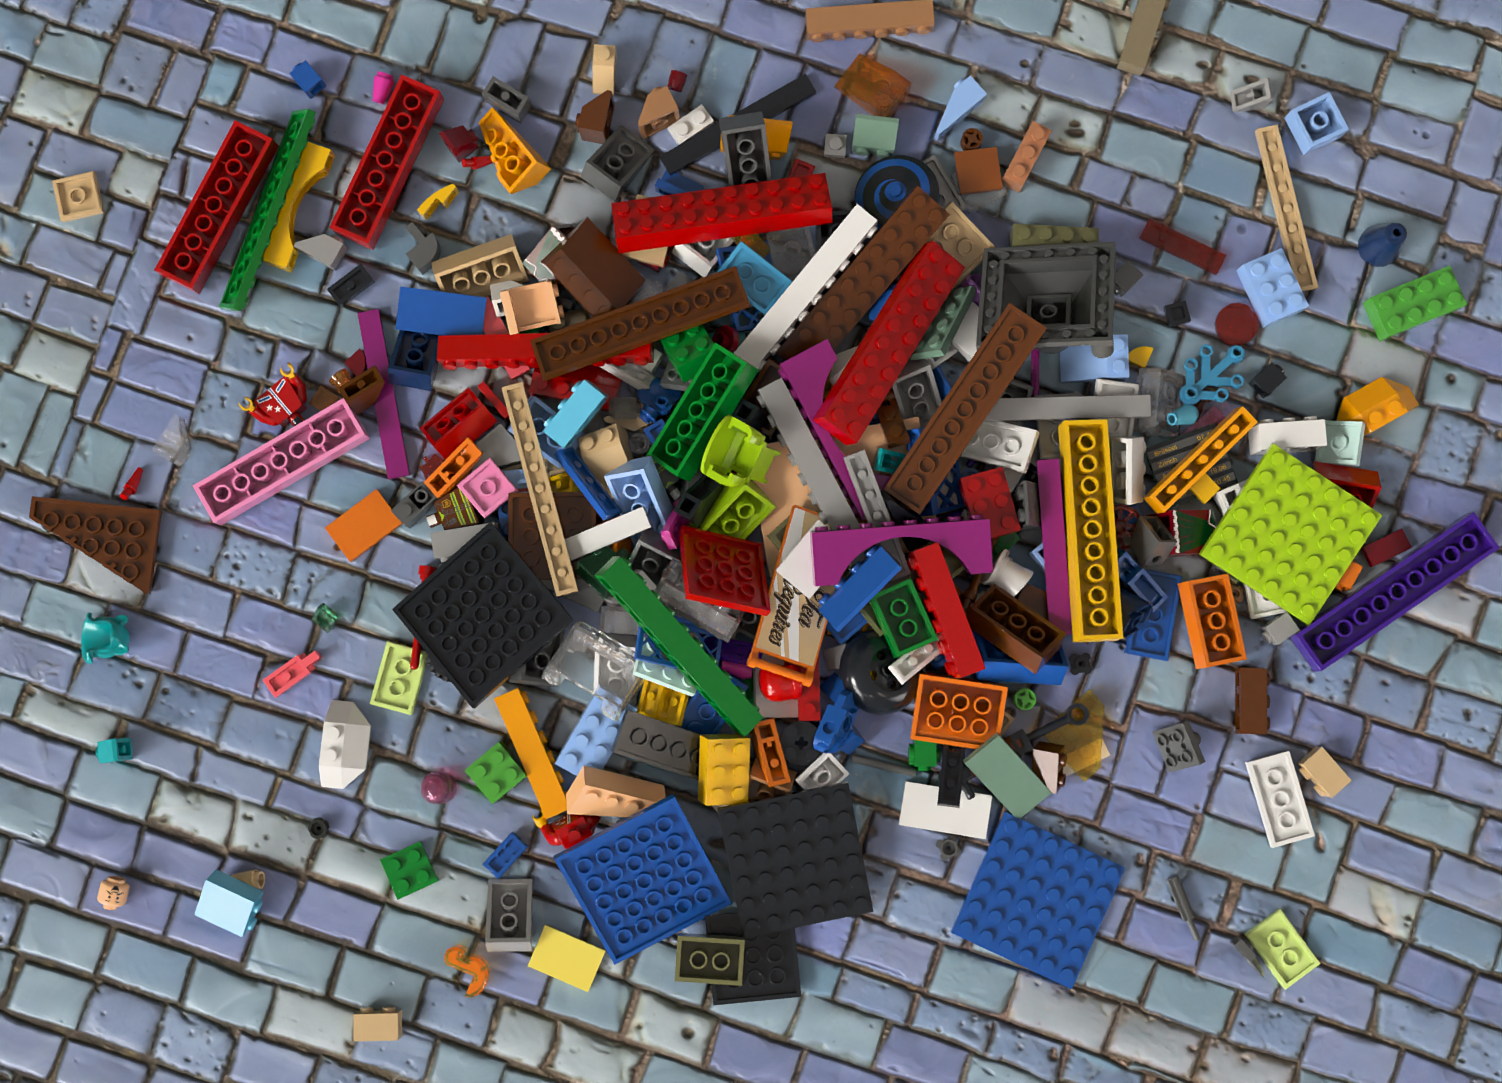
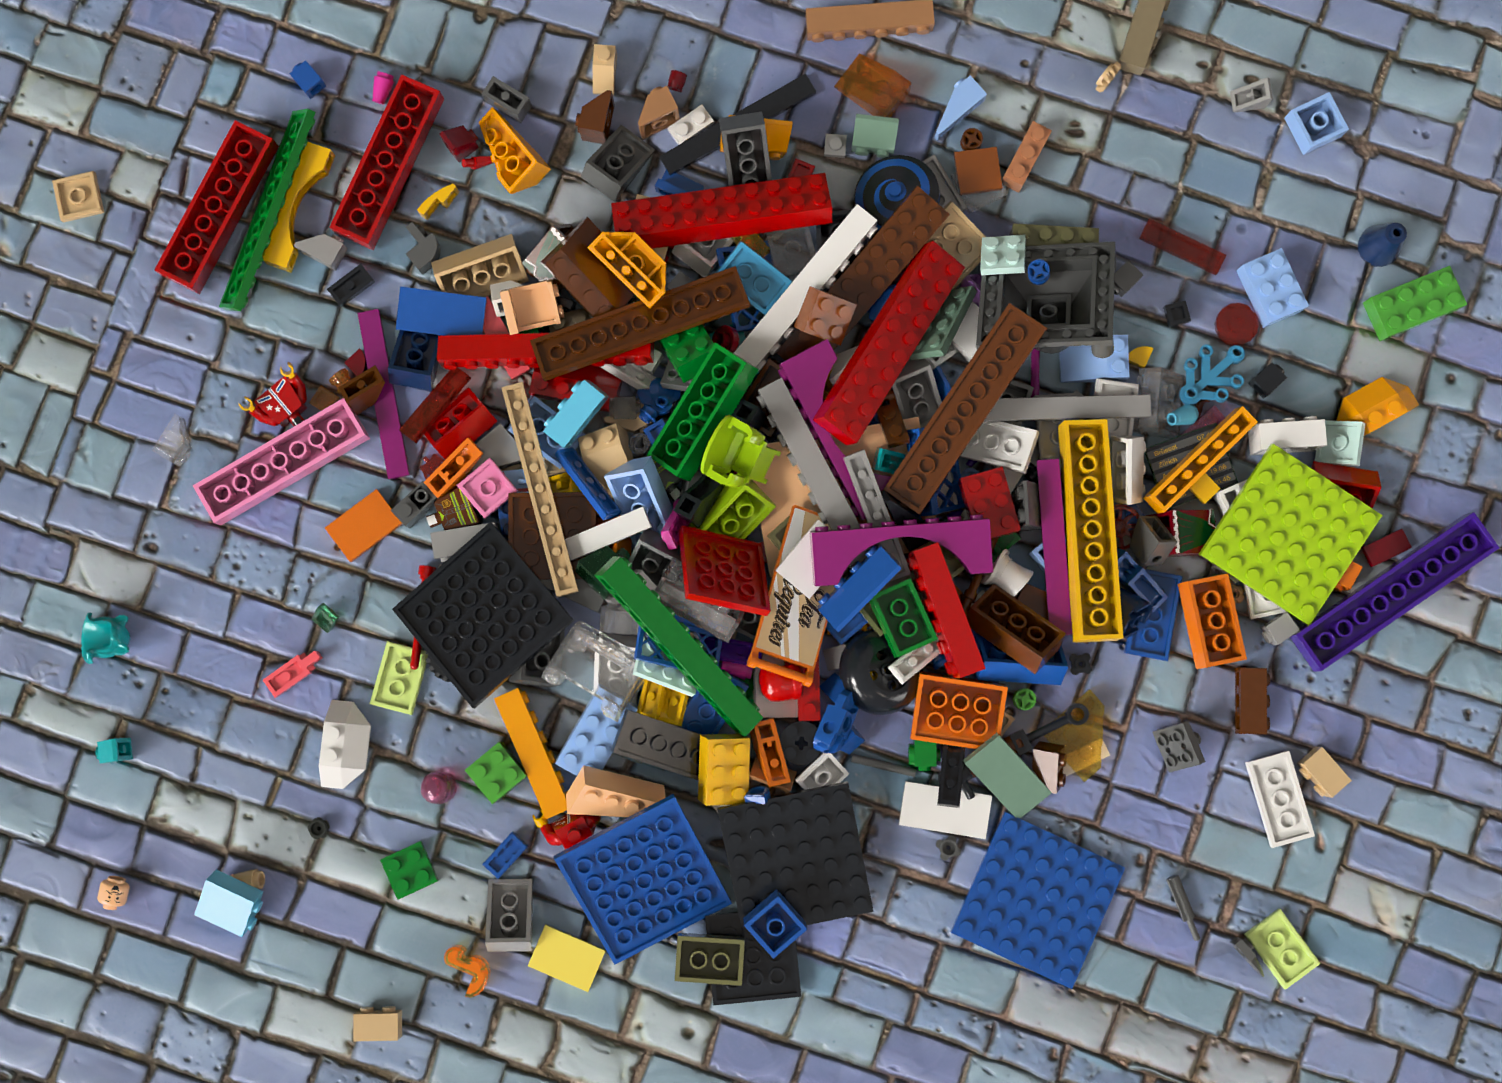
reddish brown wing [29,496,162,594] -> none
red bar [120,467,143,500] -> none
red tile [478,381,510,421] -> none
tan plate [1255,124,1318,292] -> none
none -> clear red tile [399,367,471,443]
none -> light orange wedge [587,232,667,309]
none -> blue brick [743,889,807,959]
none -> blue tile [744,786,771,804]
none -> dark orange brick [794,286,857,346]
none -> light aqua plate [980,235,1026,275]
none -> blue wheel [1028,259,1050,285]
none -> tan gear [1096,61,1121,92]

